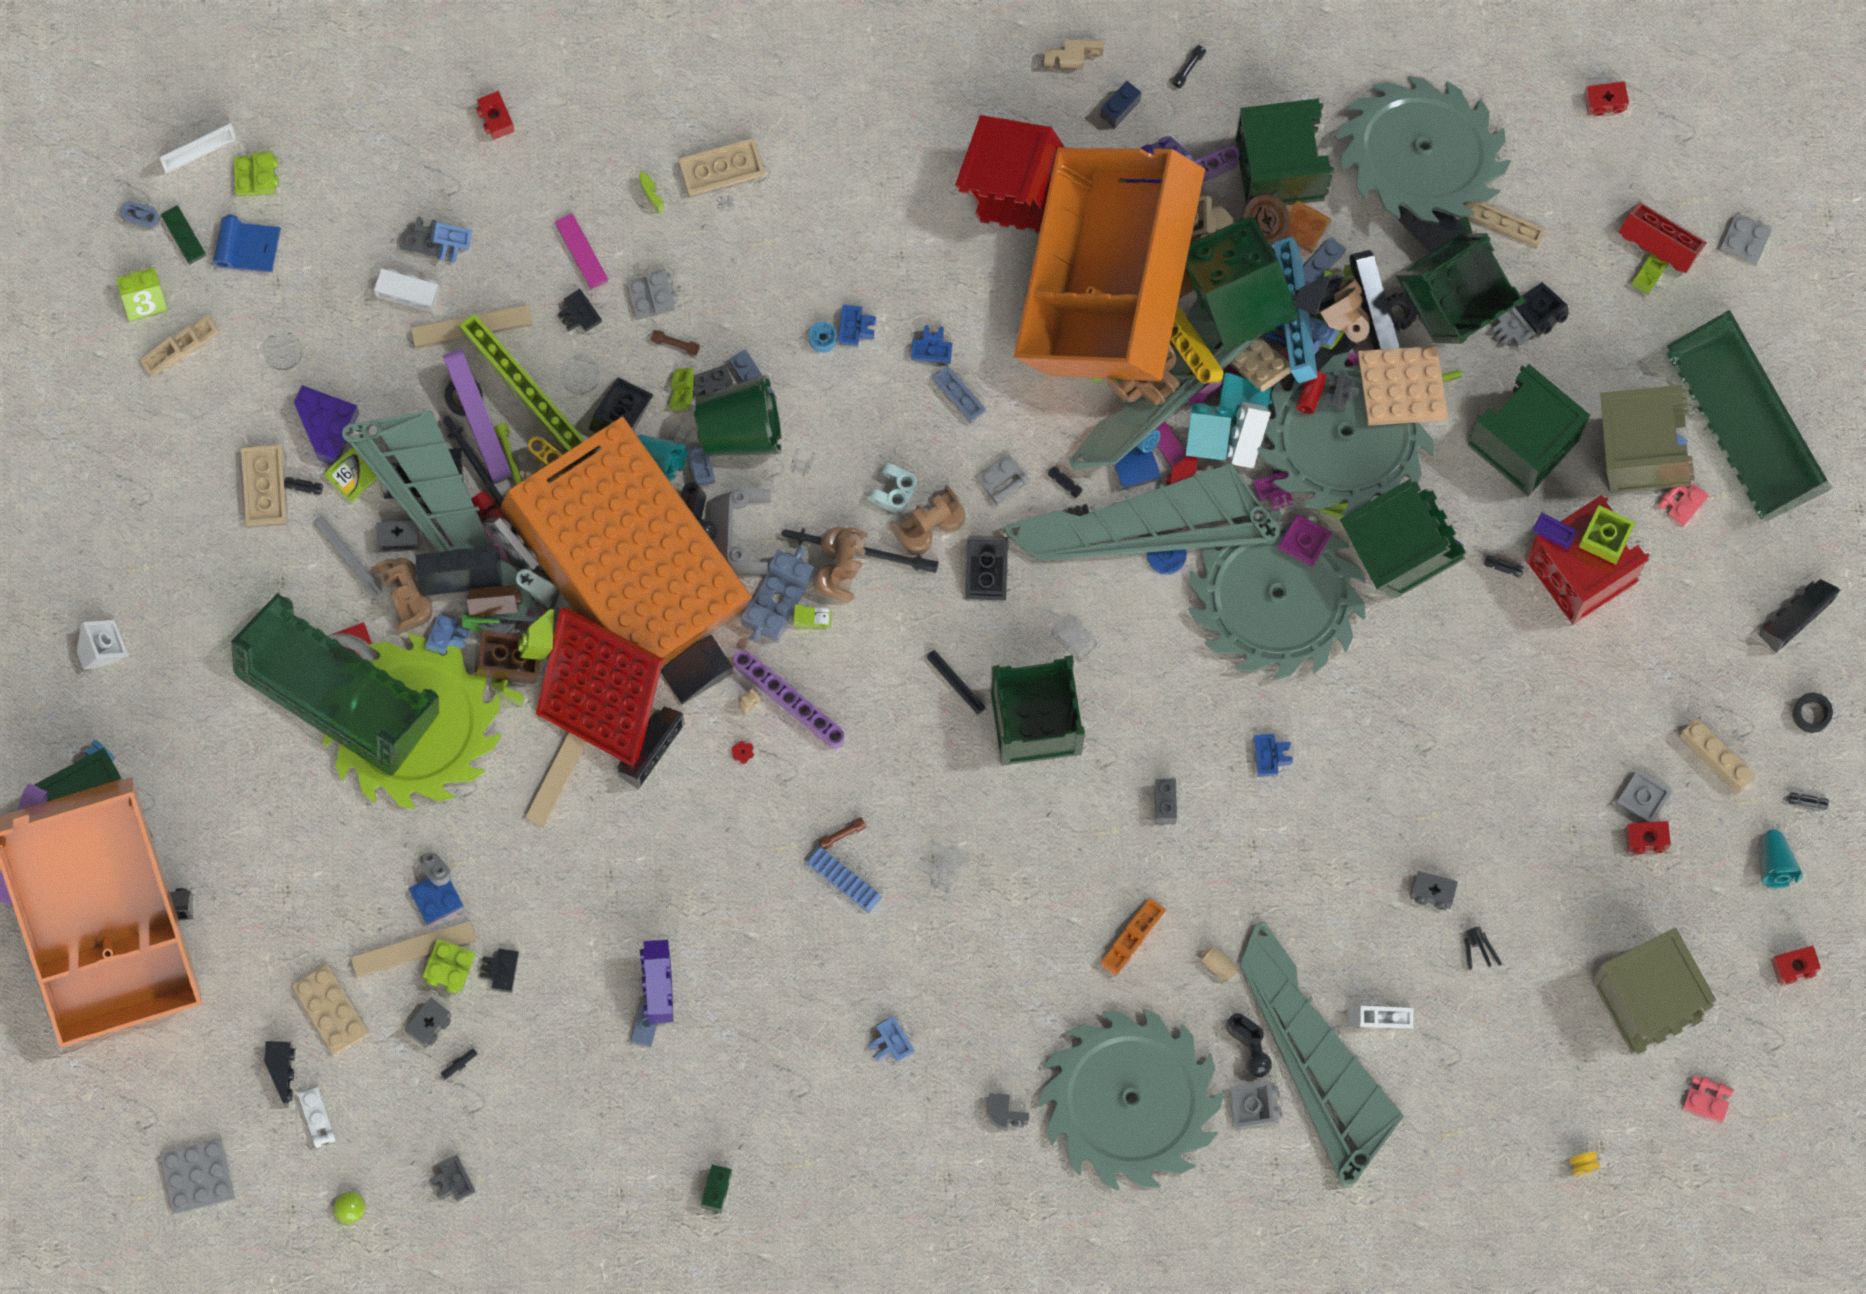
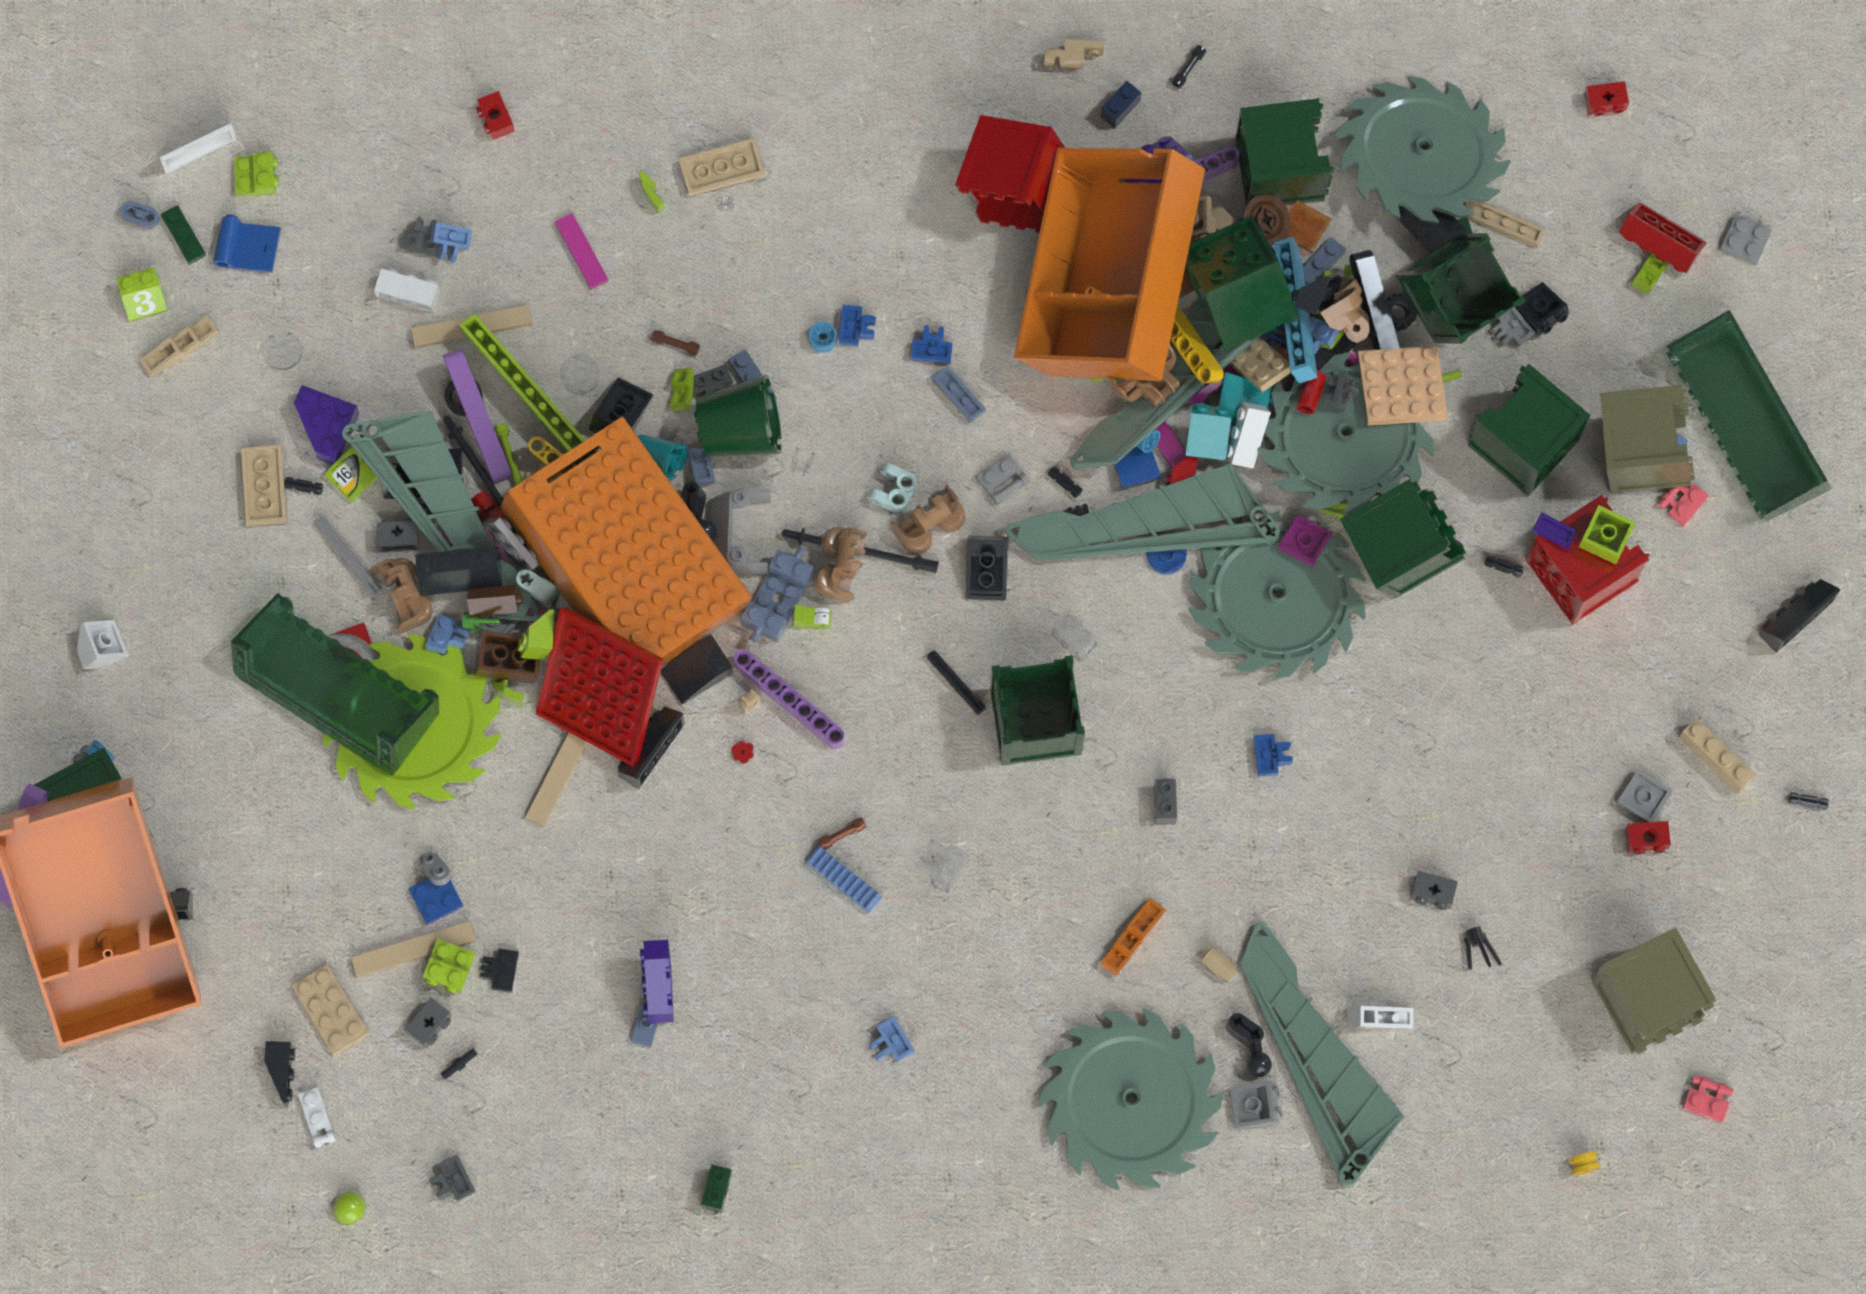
light grey plate [160,1138,236,1216] -> none
black hinge [558,289,602,332] -> none
light grey plate [626,269,678,320] -> none
dark grey brick [988,1093,1029,1131] -> none
magenta hinge [1253,472,1293,510] -> none
teal cone [1761,829,1803,889] -> none
red brick [1771,945,1821,985] -> none
black tyre [1792,692,1833,733] -> none

